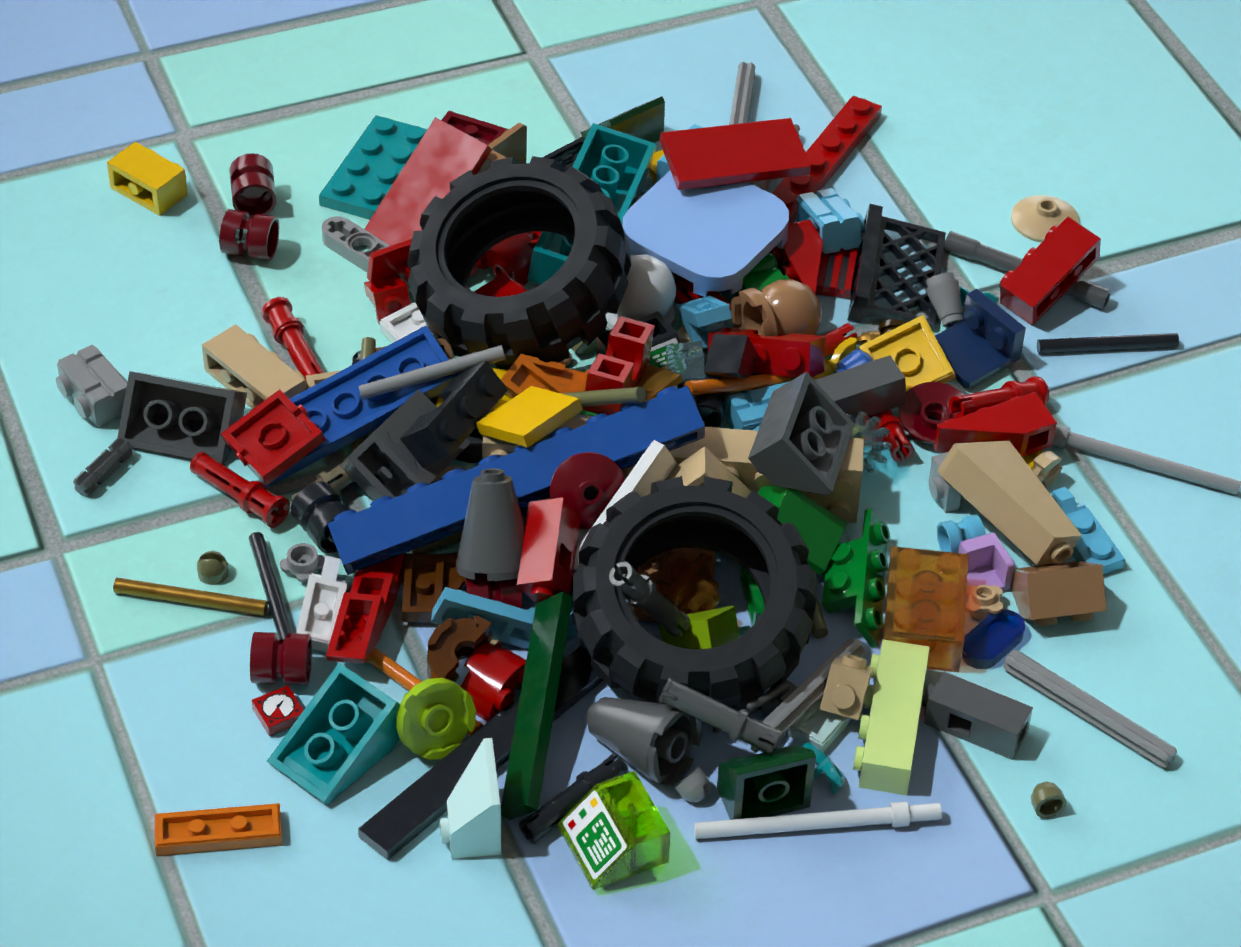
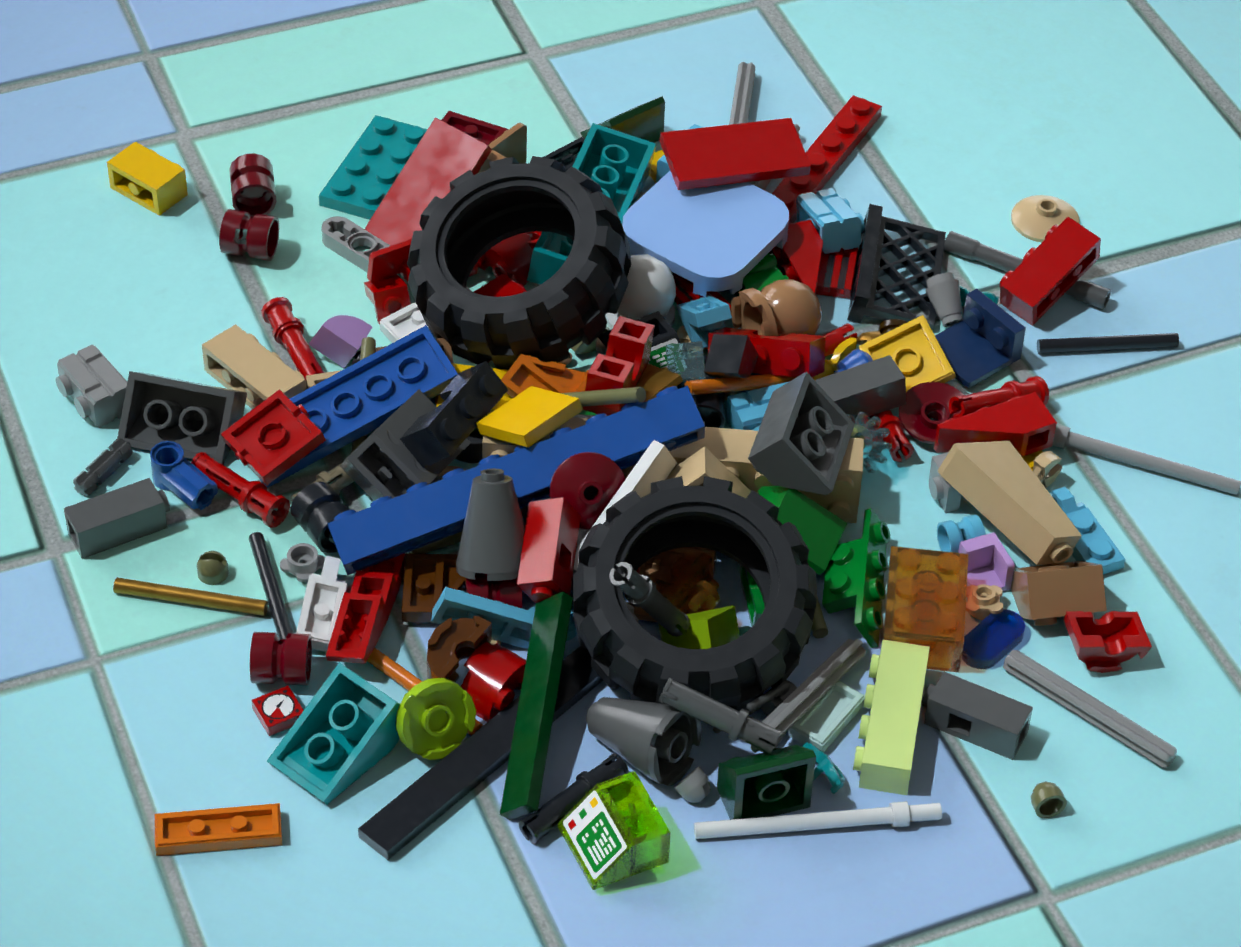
light grey bar [359,345,506,400] -> none
light aqua slope [440,738,501,860] -> none
tan bracket [820,654,874,720] -> none
none -> dark grey brick [64,478,170,559]
none -> blue piece [150,441,218,510]
none -> lavender brick [309,315,372,368]
none -> red cylinder [1064,611,1152,673]

